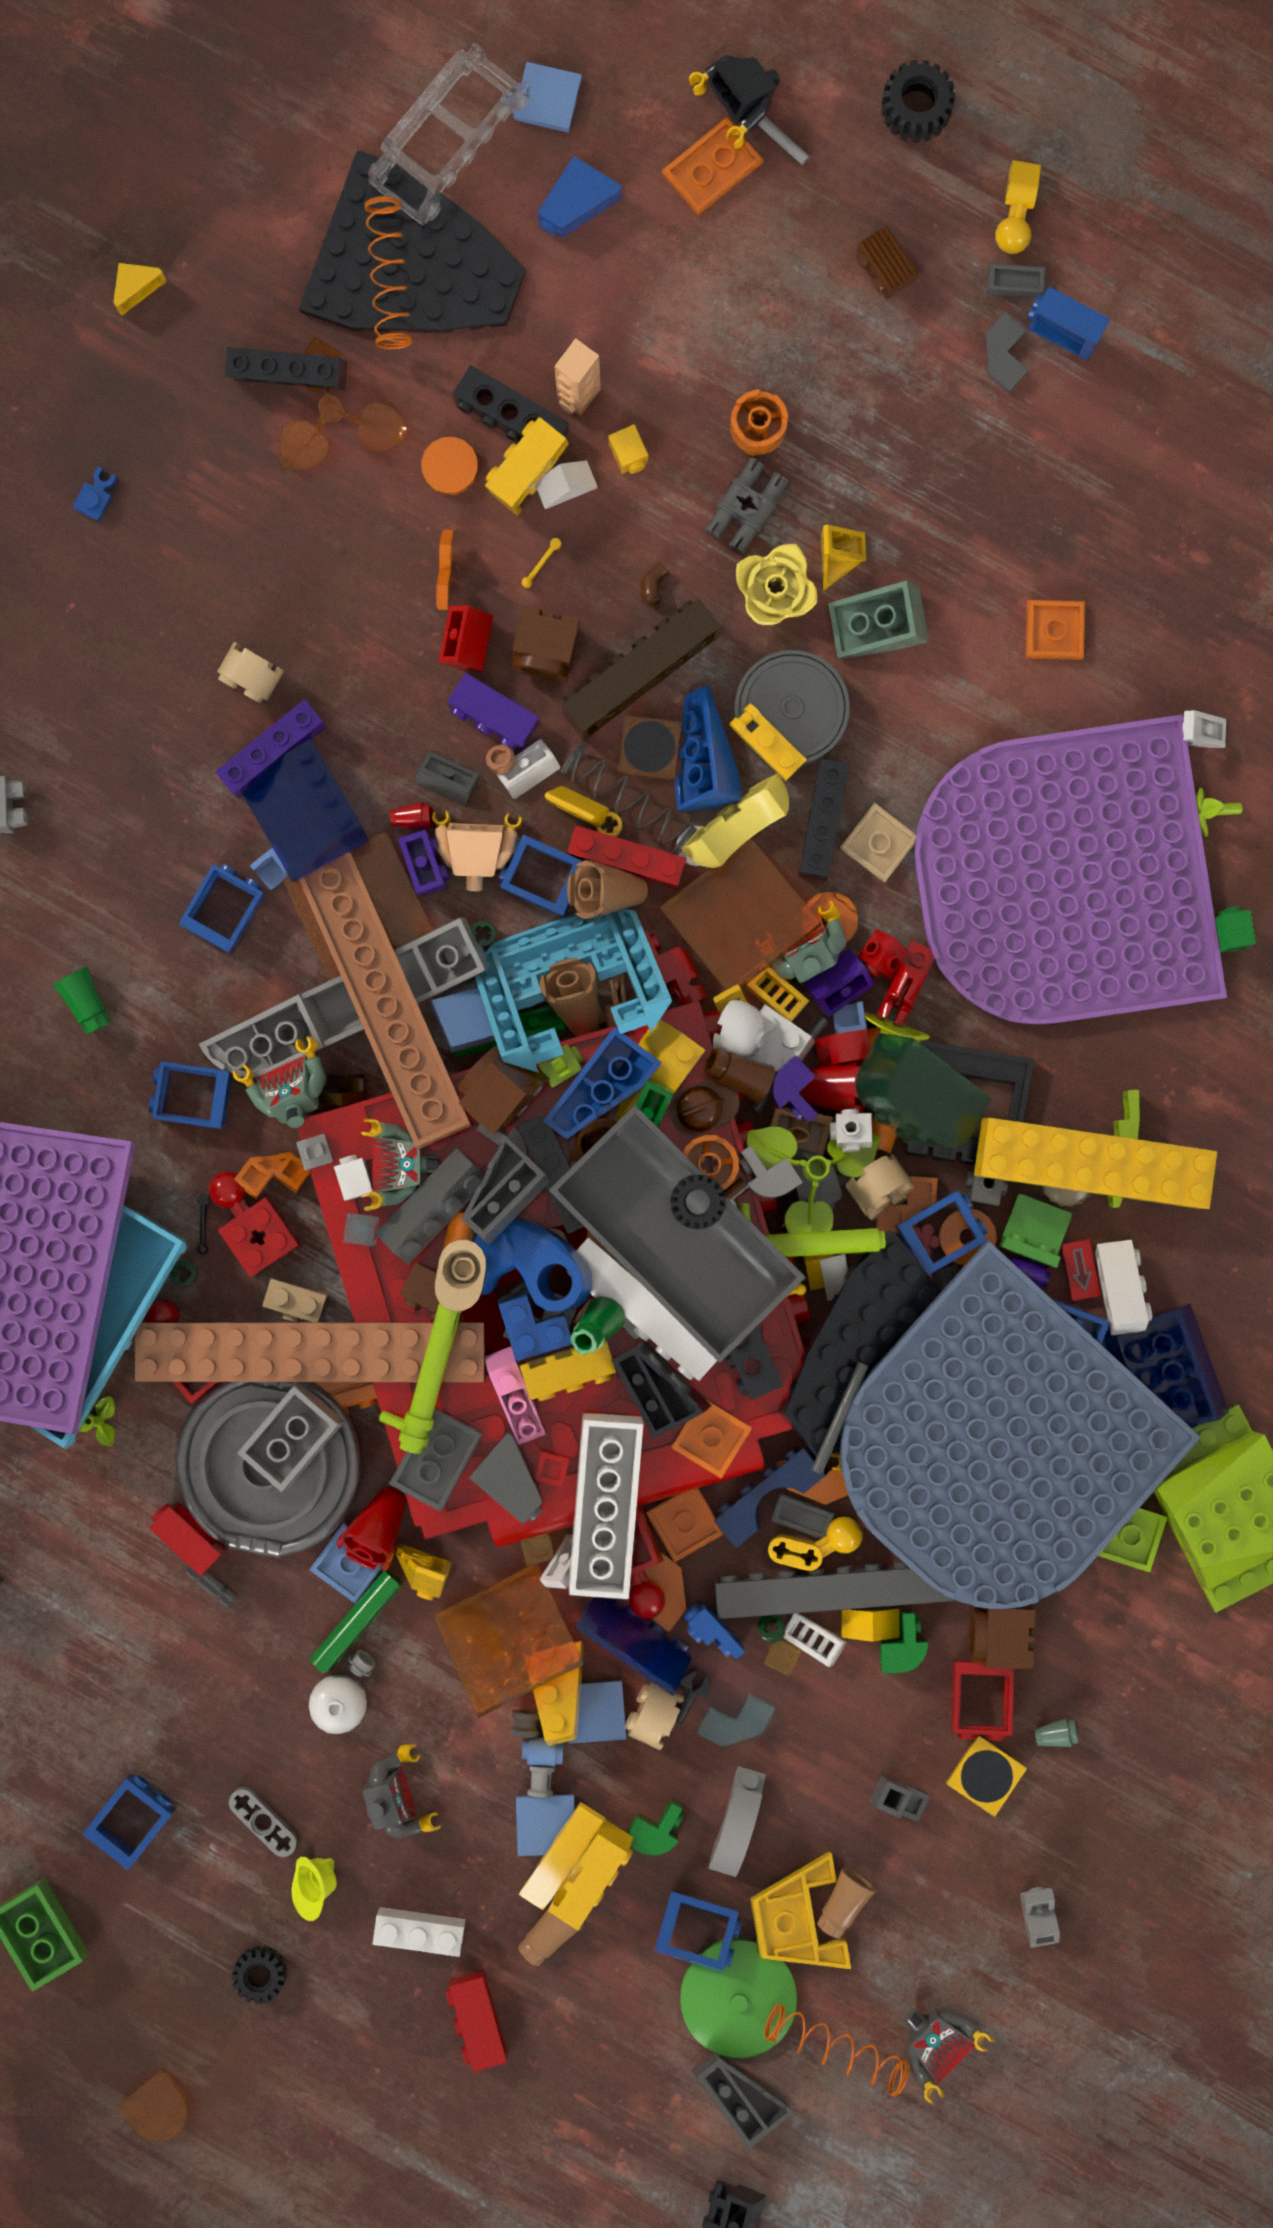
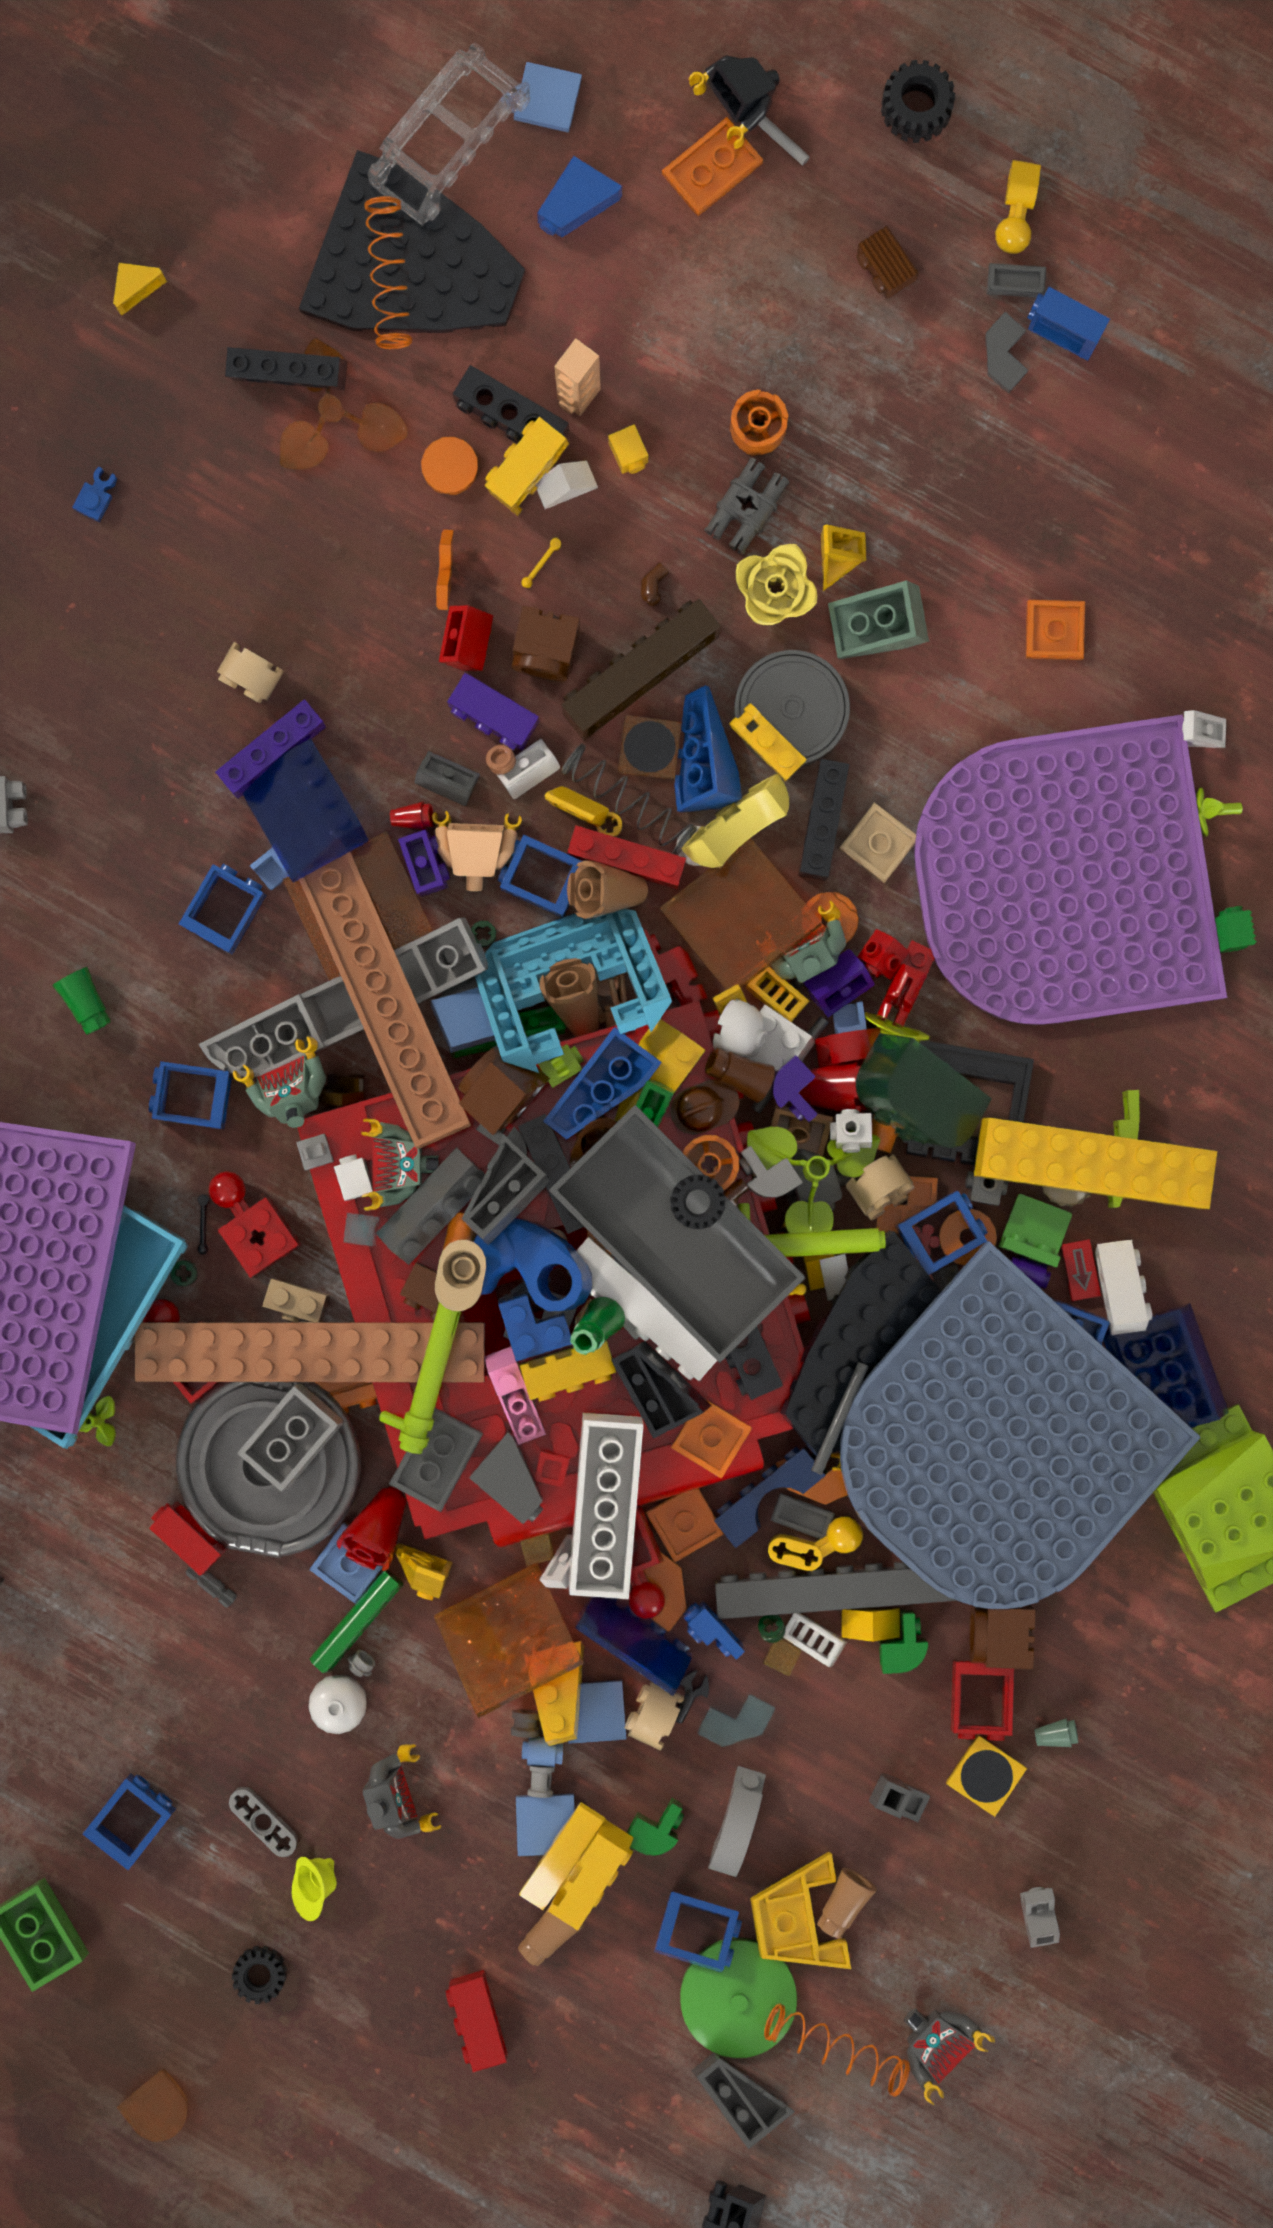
orange tile [234,1152,311,1199] -> none
white brick [372,1907,466,1957] -> none
lime plate [1098,1508,1168,1572] -> none

